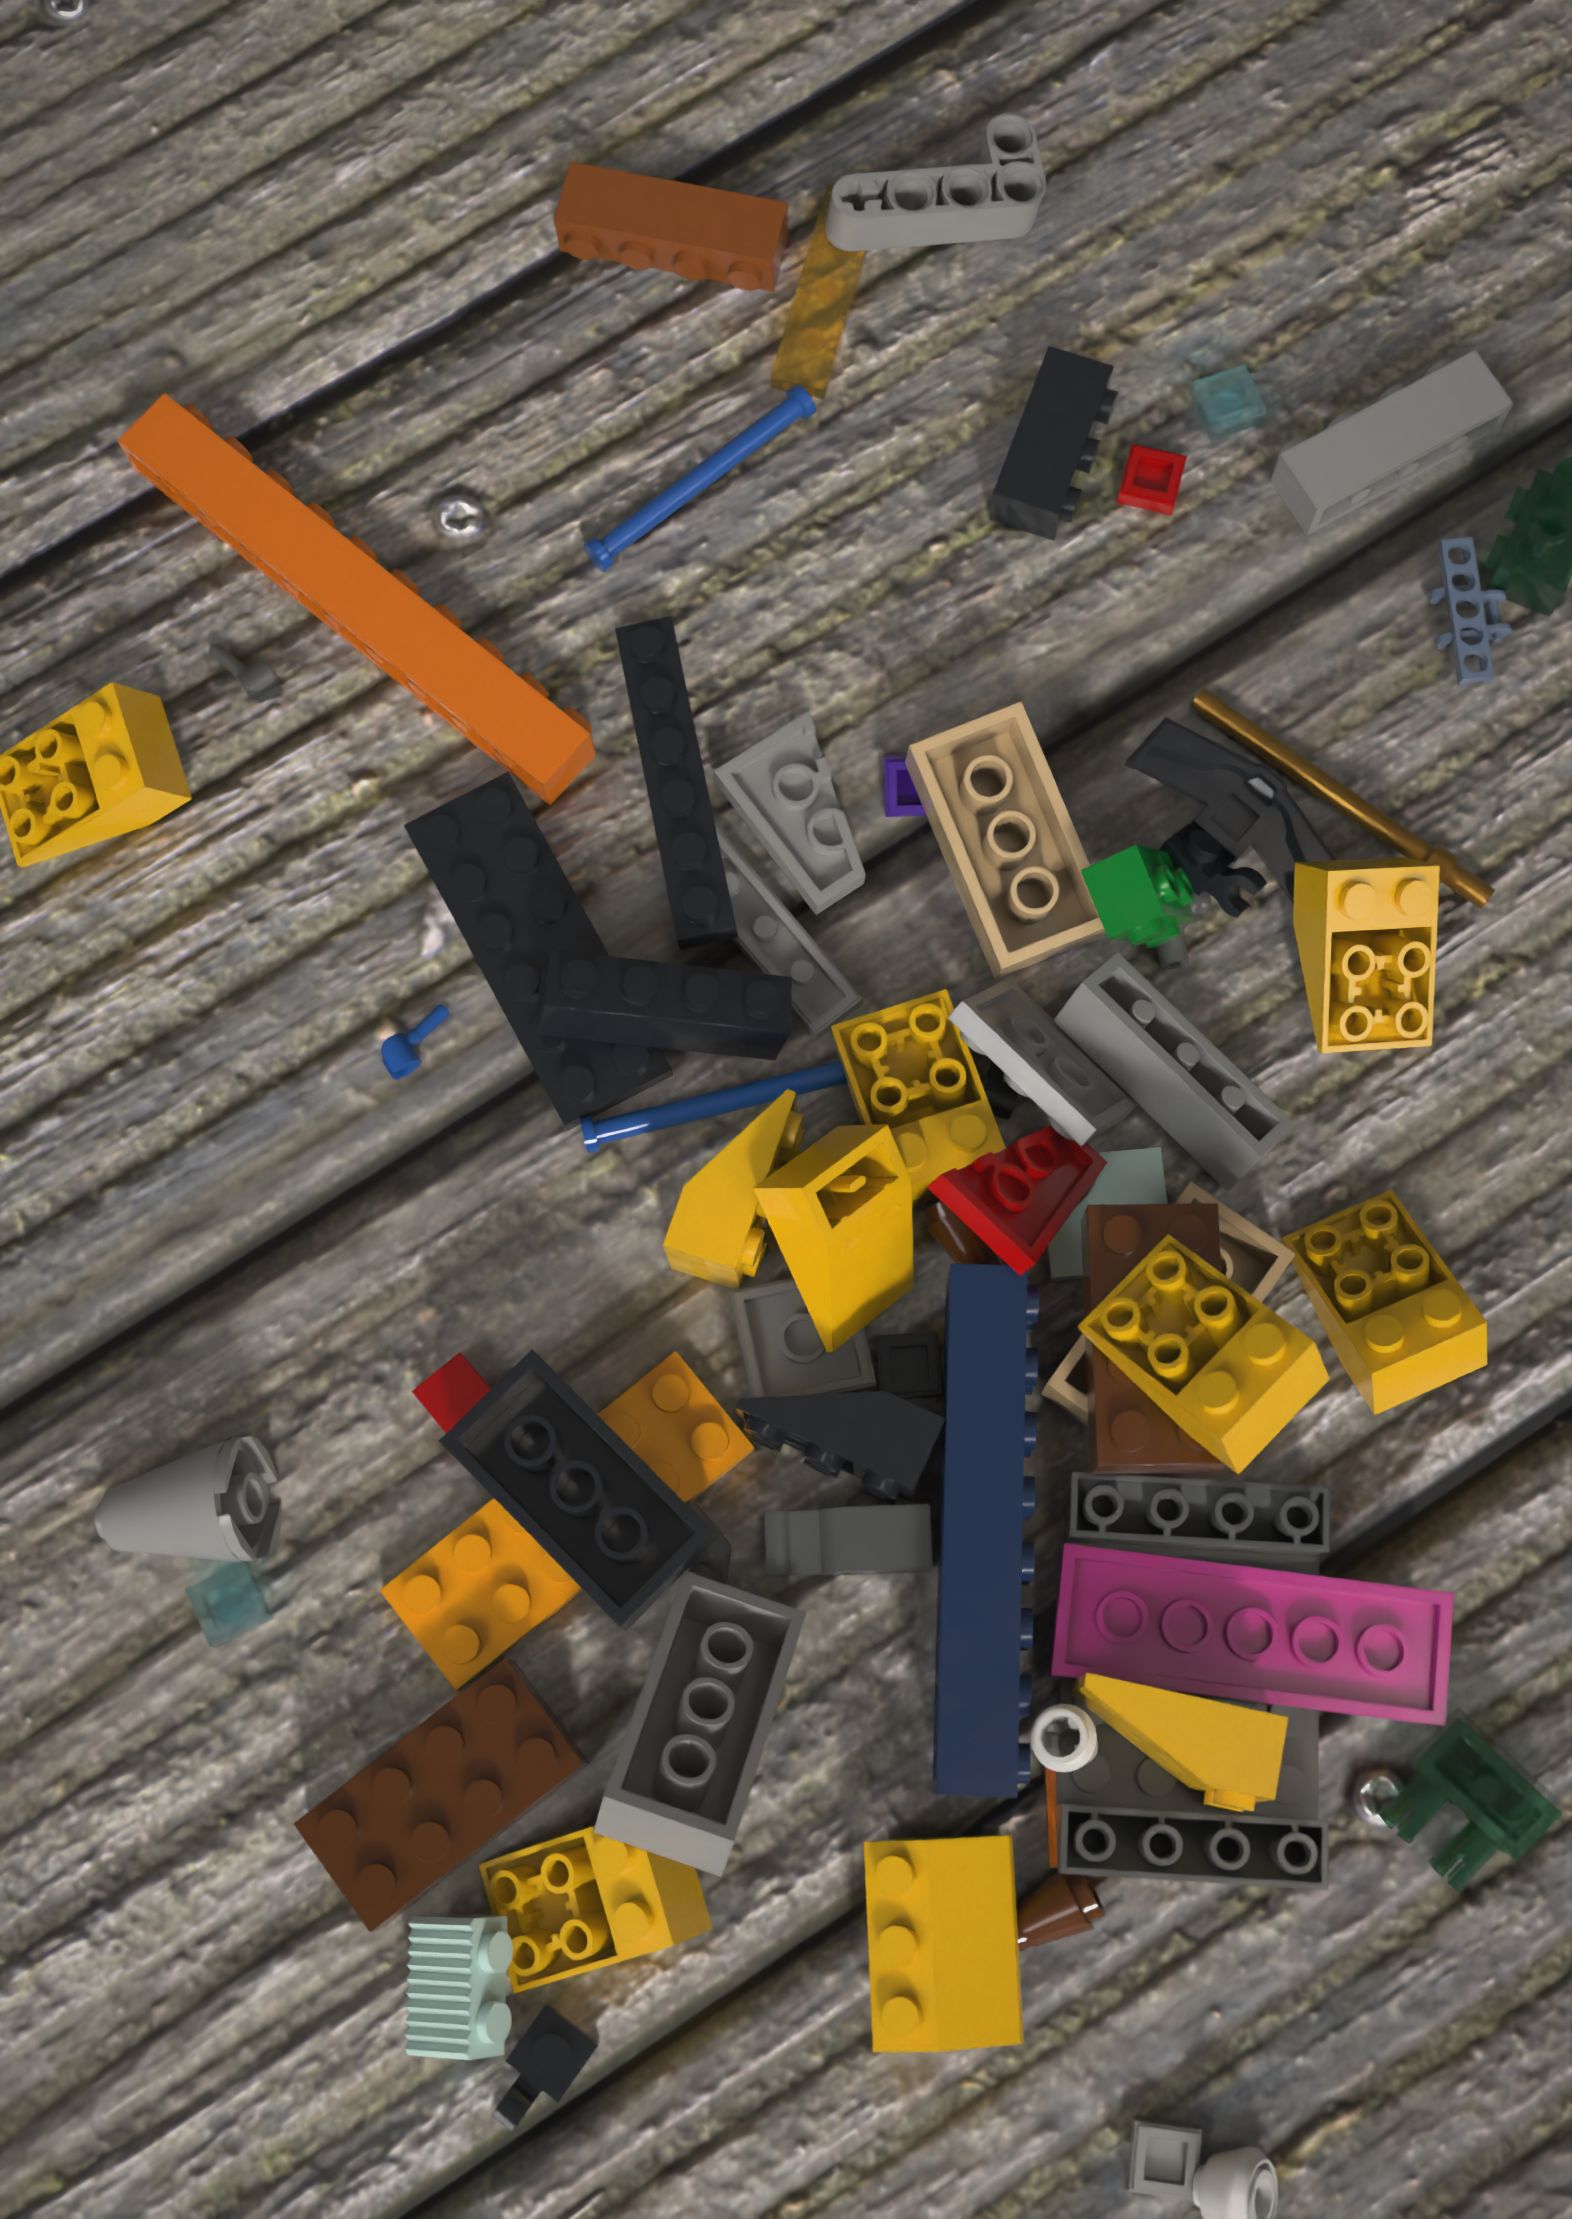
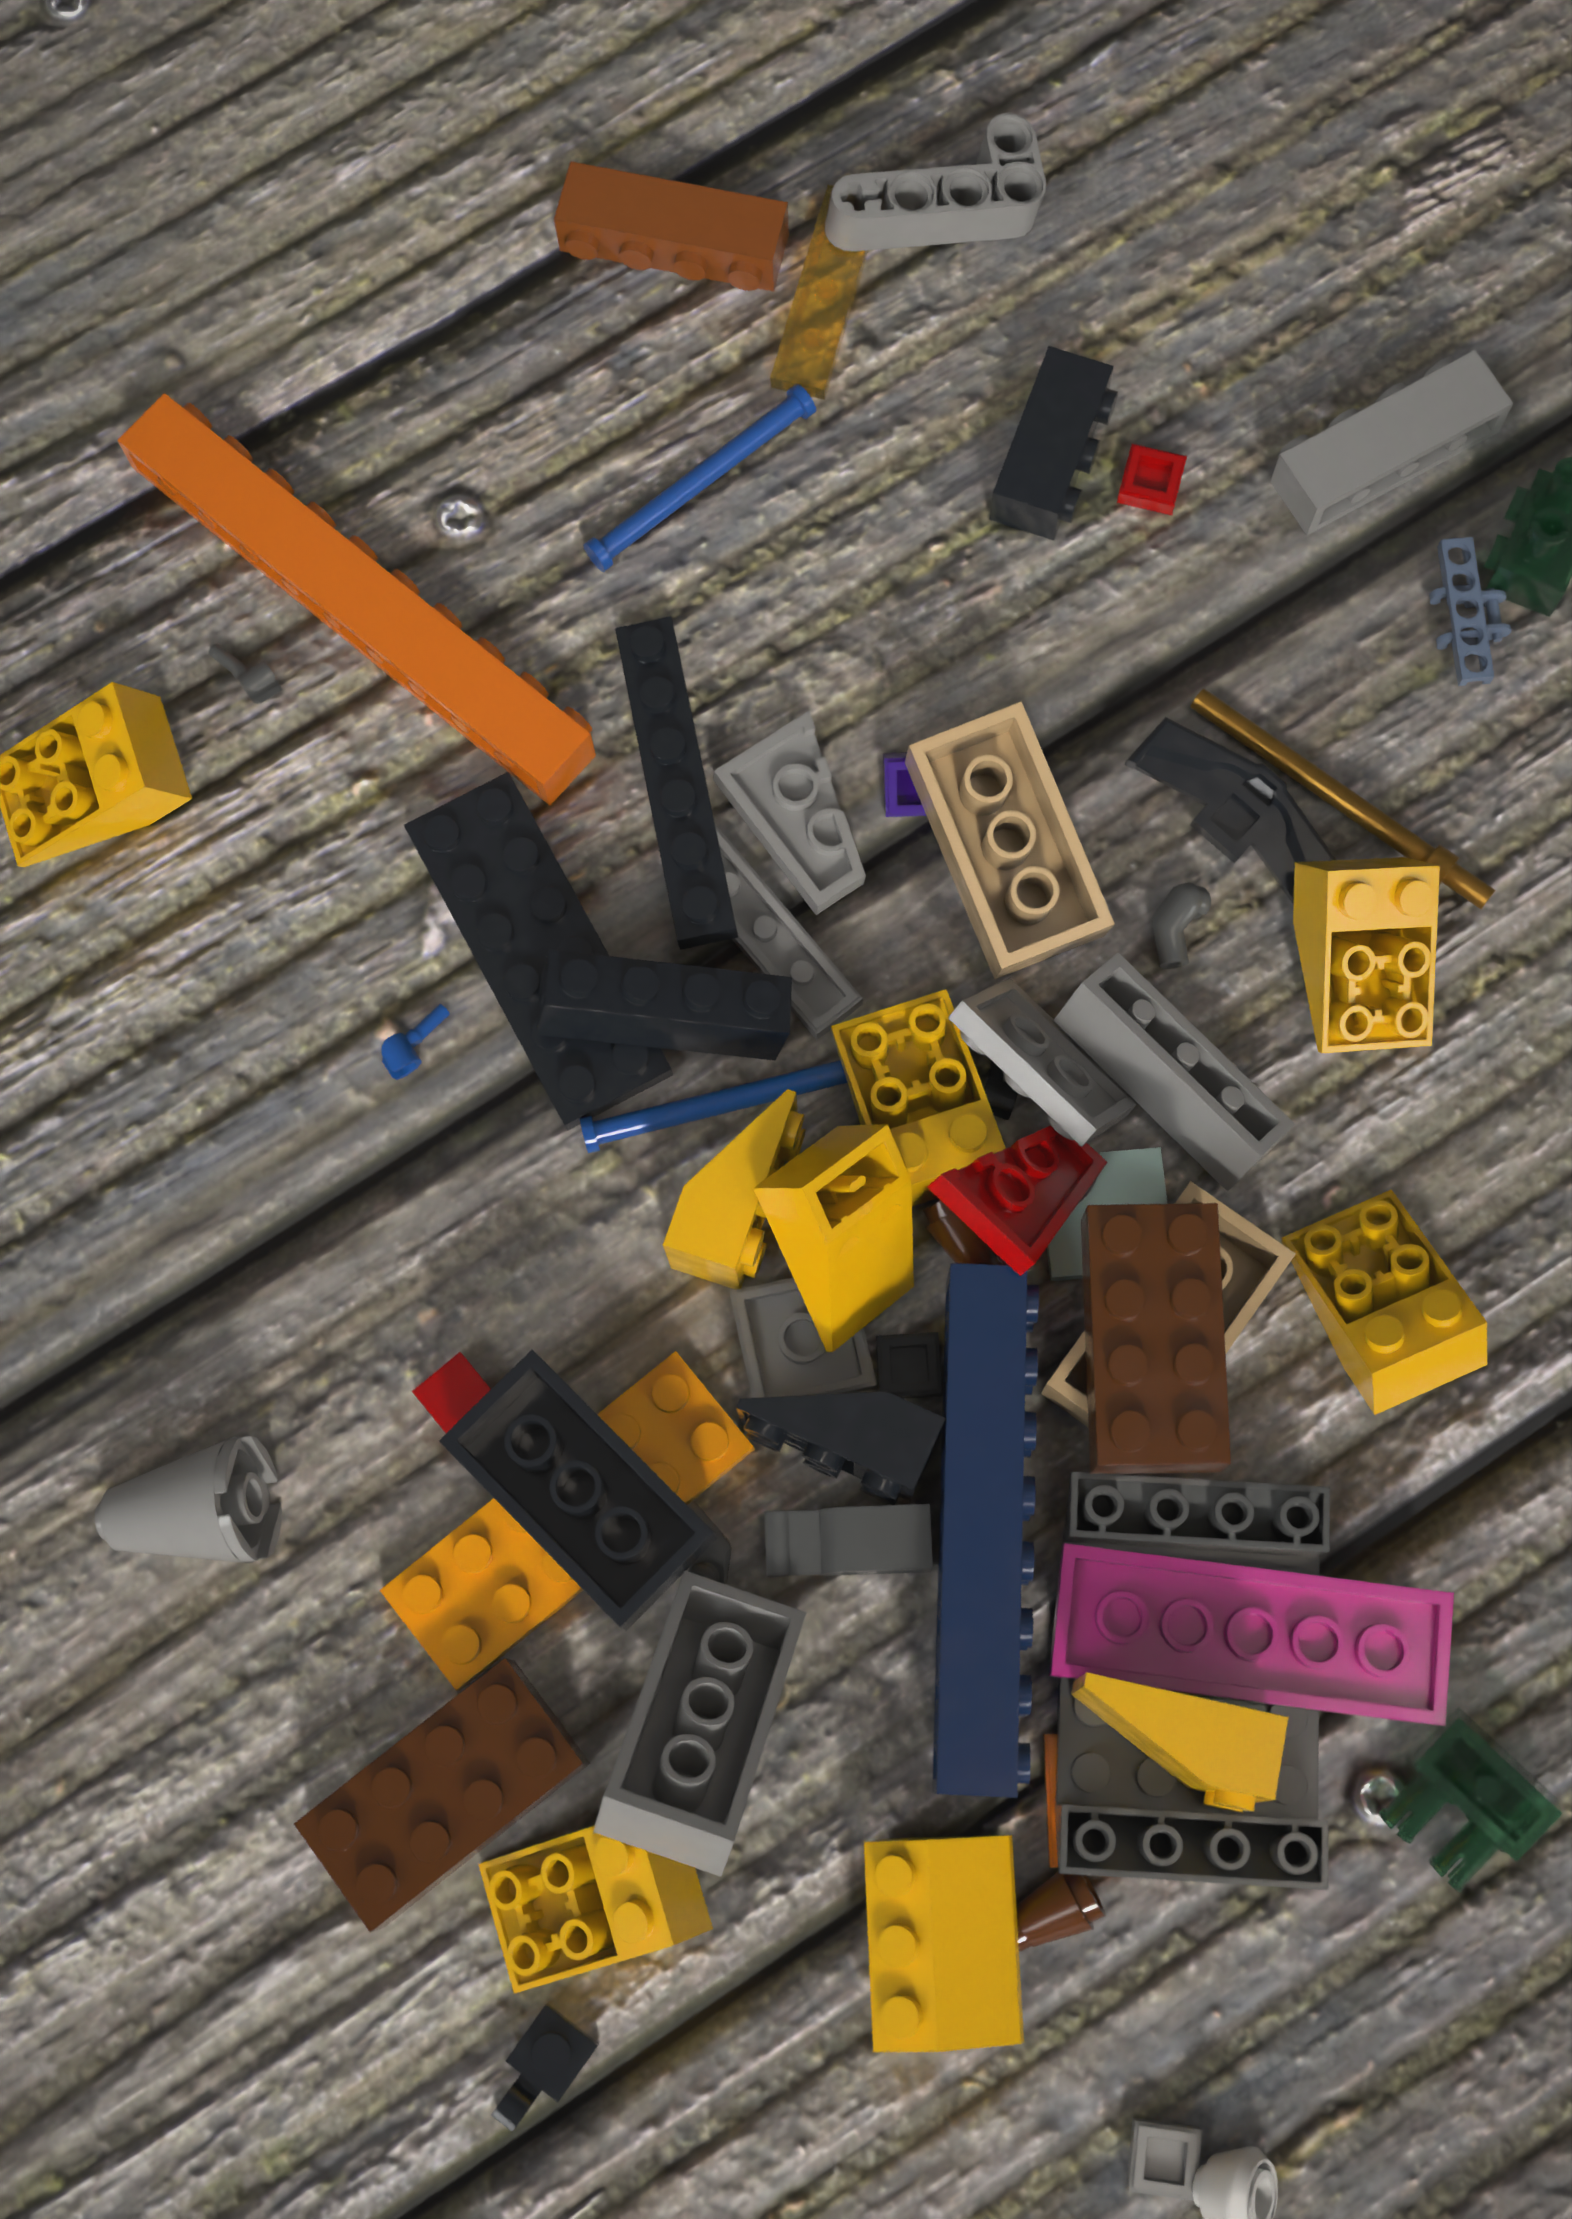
clear light blue plate [185,1562,273,1648] -> none
light aqua brick [404,1913,513,2060] -> none
white cone [1031,1704,1098,1772] -> none
yellow slope [1078,1234,1330,1475] -> none
green brick [1080,845,1195,948] -> none
black plate [1159,824,1267,918] -> none
clear light blue plate [1189,364,1267,441] -> none

